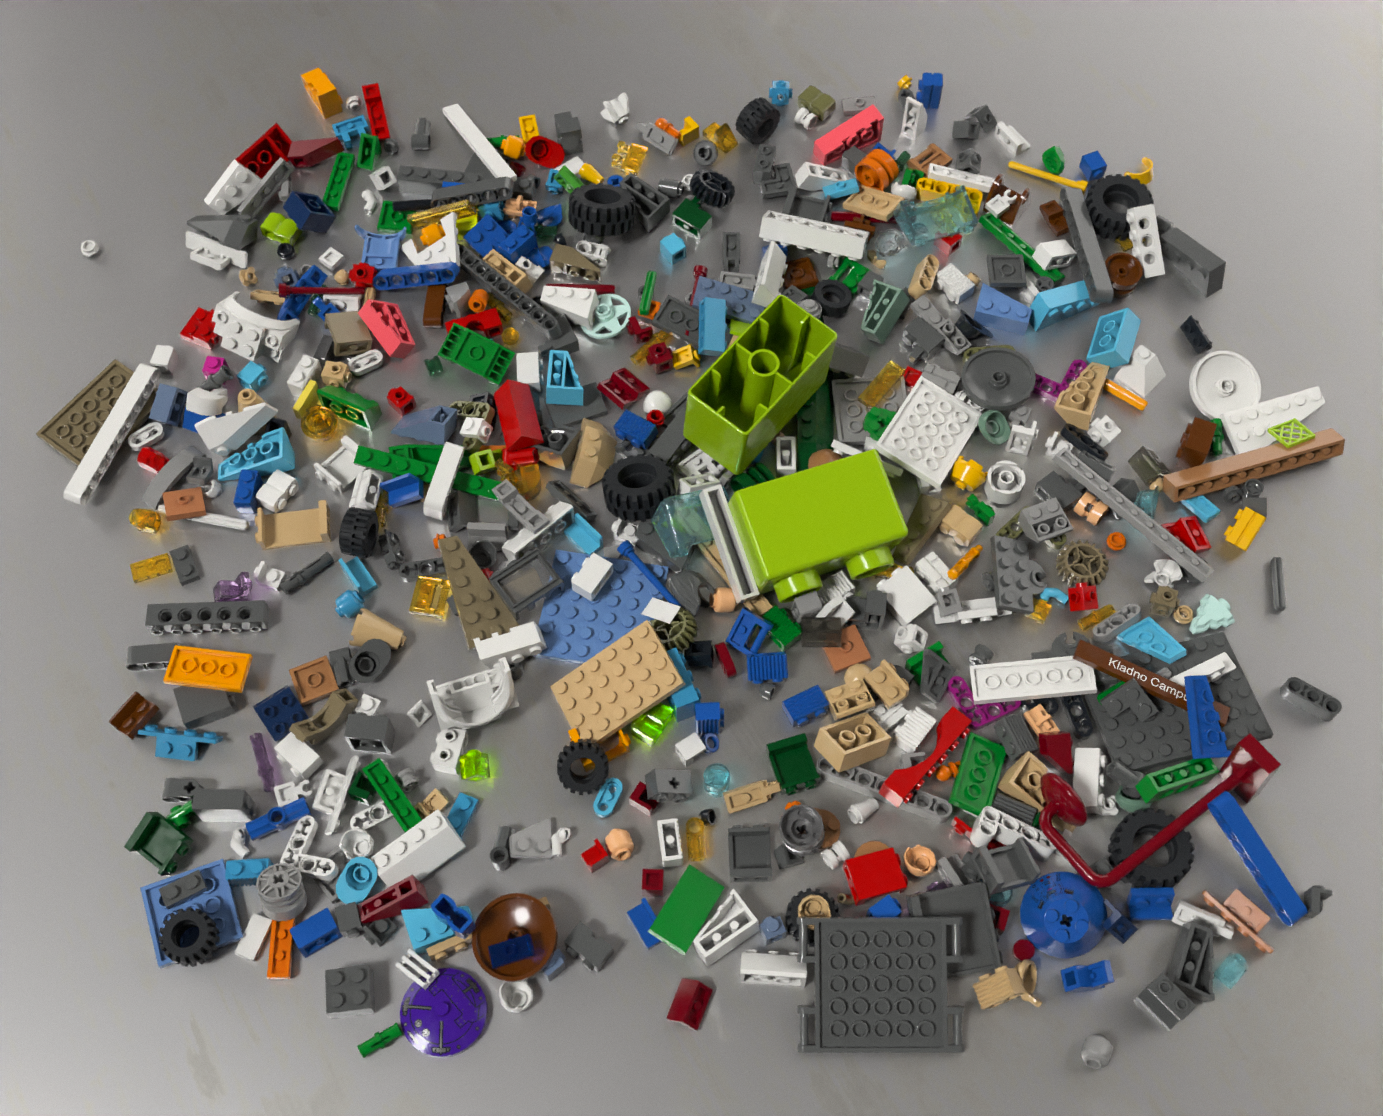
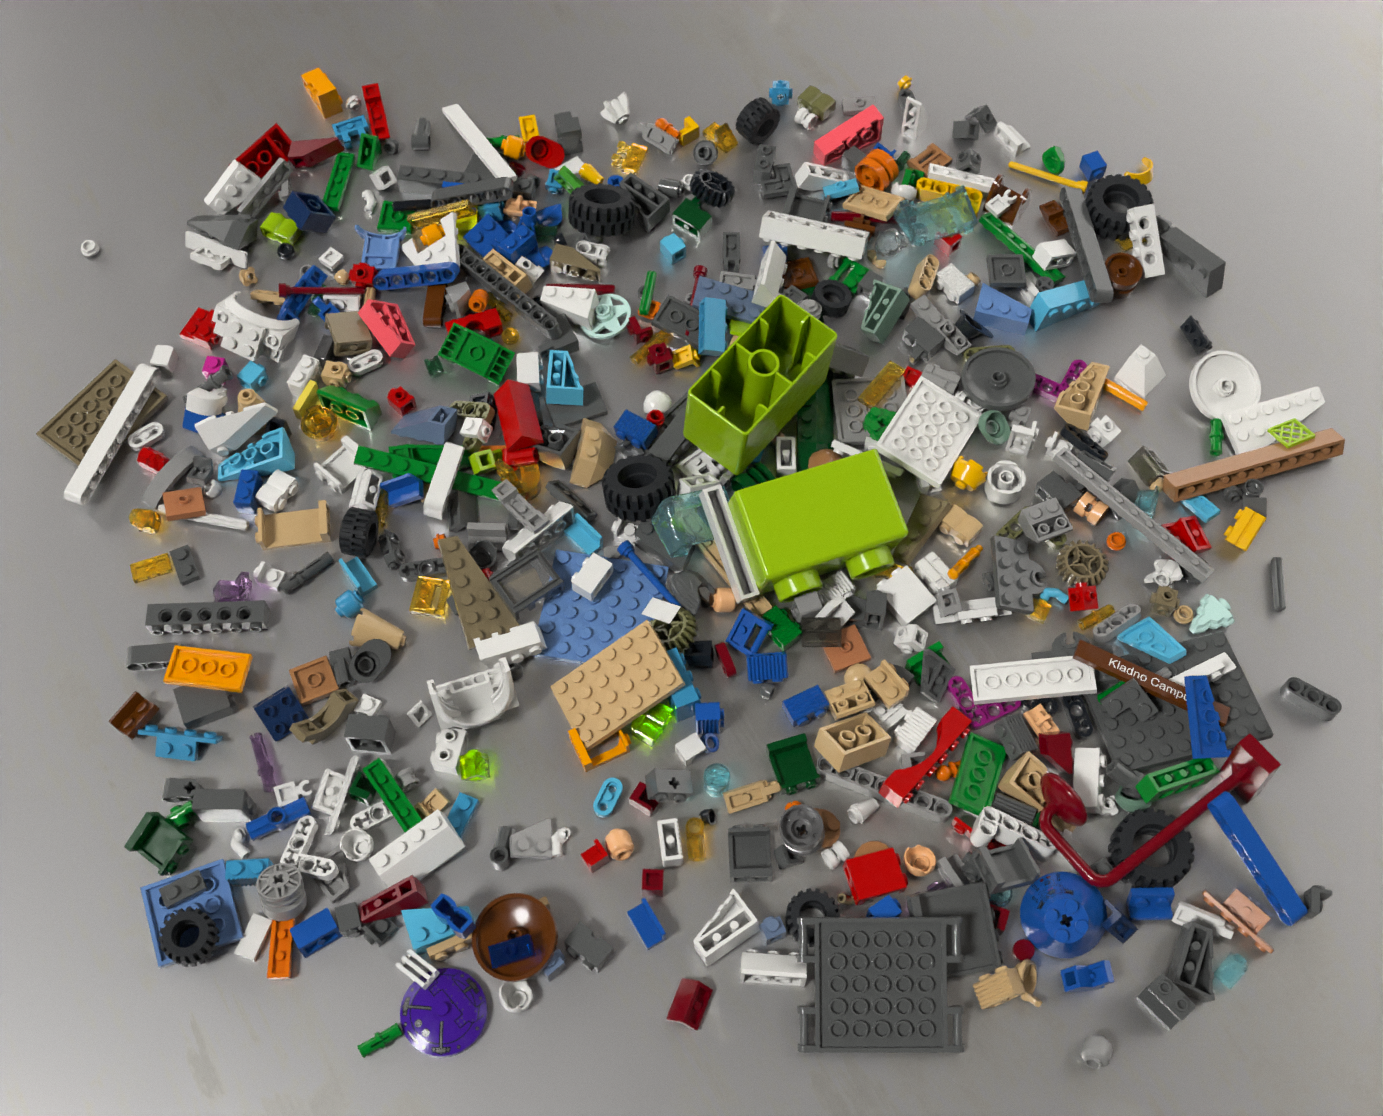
sand blue brick [149,383,188,427] -> none
sand blue brick [273,266,300,289] -> none
white brick [274,732,324,780] -> none
dark grey brick [325,964,375,1019] -> none
medium azure piece [336,856,378,904] -> none
black tyre [557,739,609,795] -> none
dark red slope [597,367,650,410] -> none
green tile [648,864,725,955] -> none
tan hair [798,895,831,930] -> none
blue brick [916,73,943,109] -> none
green plate [965,494,995,527] -> none
dark grey wheel [968,644,994,665] -> none
medium azure brick [1086,308,1141,368] -> none
reddish brown brick [1175,417,1217,469] -> none

